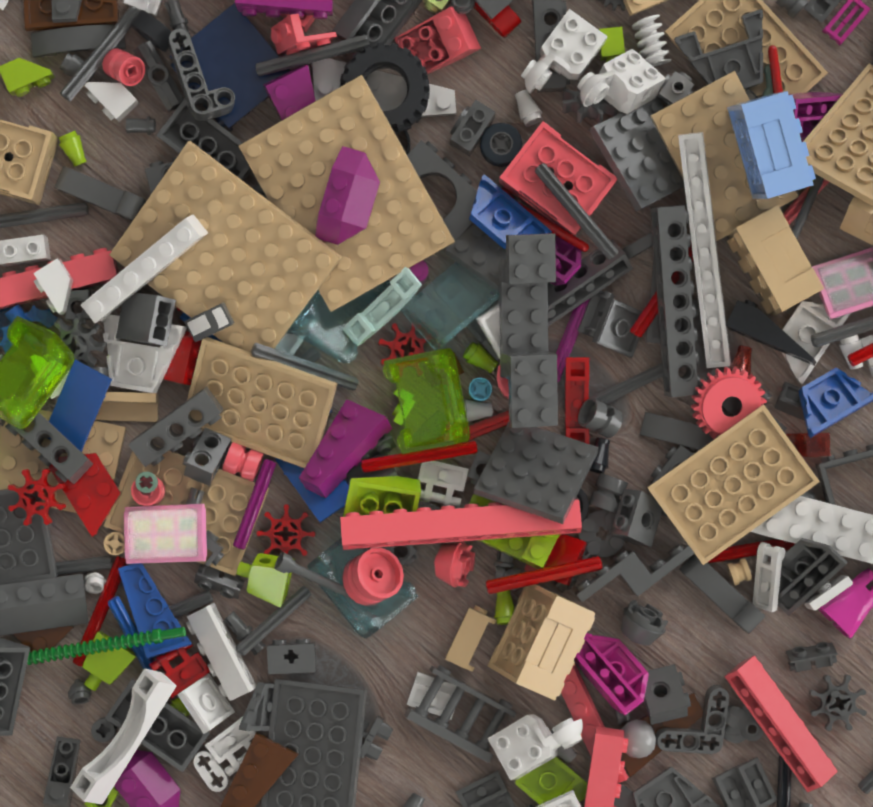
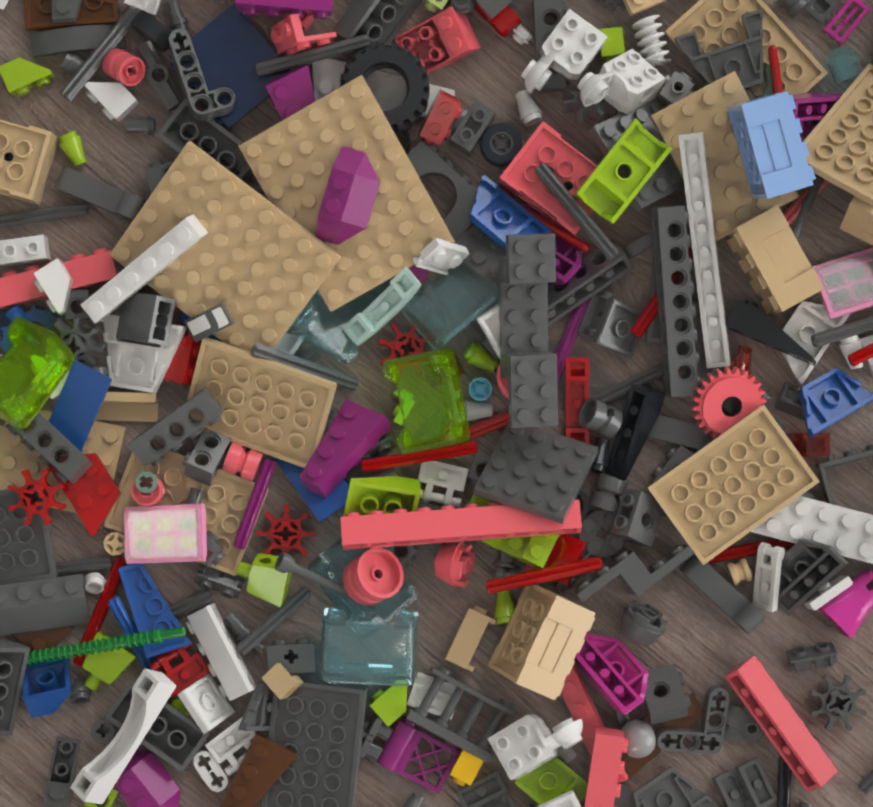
none -> blue slope [23,657,71,718]
none -> tan panel [262,663,303,699]
none -> clear light blue windscreen [320,607,418,686]
none -> lime slope [369,673,408,727]
none -> magenta piece [376,717,460,794]
none -> white plate [413,238,469,275]
none -> red brick [419,89,463,146]
none -> yellow brick [450,749,484,787]
none -> white plate [512,24,533,45]
none -> lime piece [573,119,673,224]
none -> black slope [605,384,666,481]
none -> clear light blue brick [825,46,861,85]

